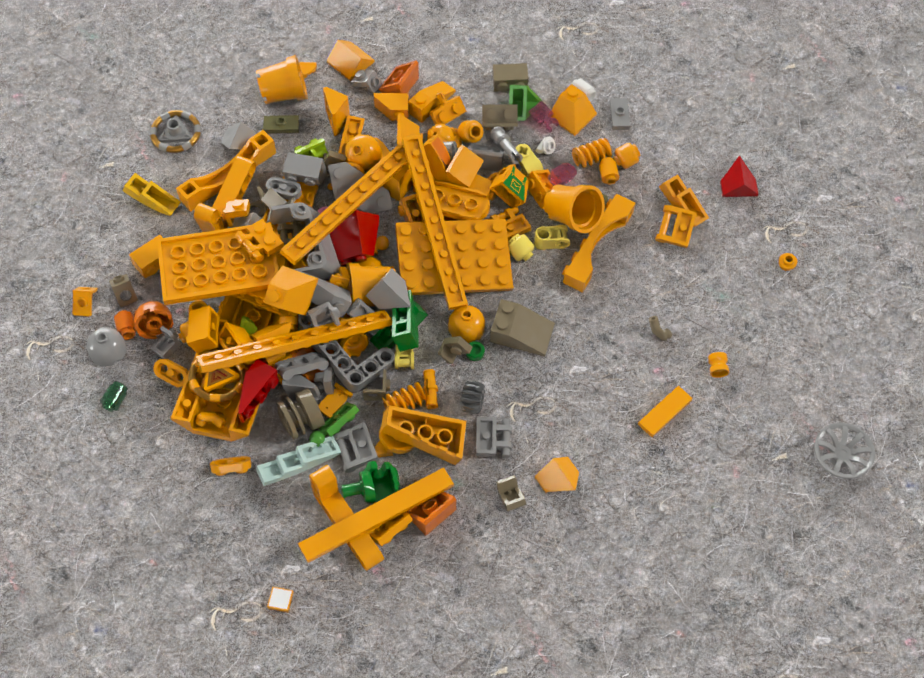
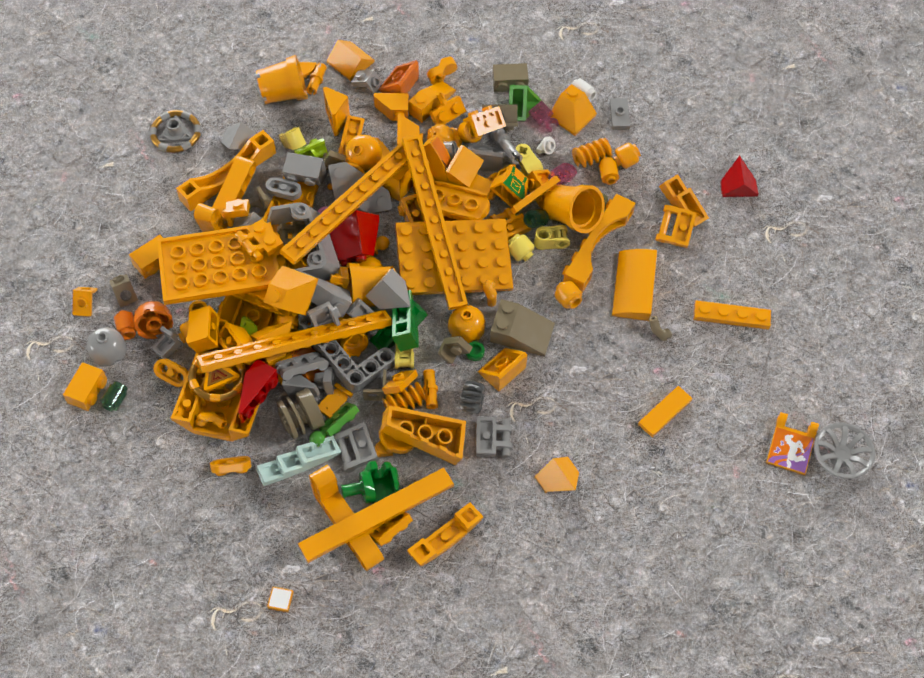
yellow slope [123,173,181,216] -> none
dark tan bracket [260,188,296,209] -> none
olive plate [263,115,299,134] -> none
orange slope [406,492,456,536] -> none
dark tan bracket [496,475,526,512] -> none
light orange wheel [708,352,730,378] -> none
light orange plate [778,253,798,271] -> none
none -> light orange brick [63,362,107,411]
none -> light yellow piece [279,127,306,150]
none -> light orange pin [306,63,327,95]
none -> light orange plate [382,369,418,395]
none -> light orange slope [407,502,483,567]
none -> light orange piece [427,56,458,85]
none -> bracket [463,105,506,137]
none -> light orange slope [478,348,527,391]
none -> light orange arm [483,280,497,307]
none -> light orange tile [510,175,560,215]
none -> clear green brick [523,209,548,228]
none -> light orange head [554,281,582,309]
none -> light orange slope [612,249,657,321]
none -> light orange plate [693,300,771,330]
none -> flag [766,412,819,475]

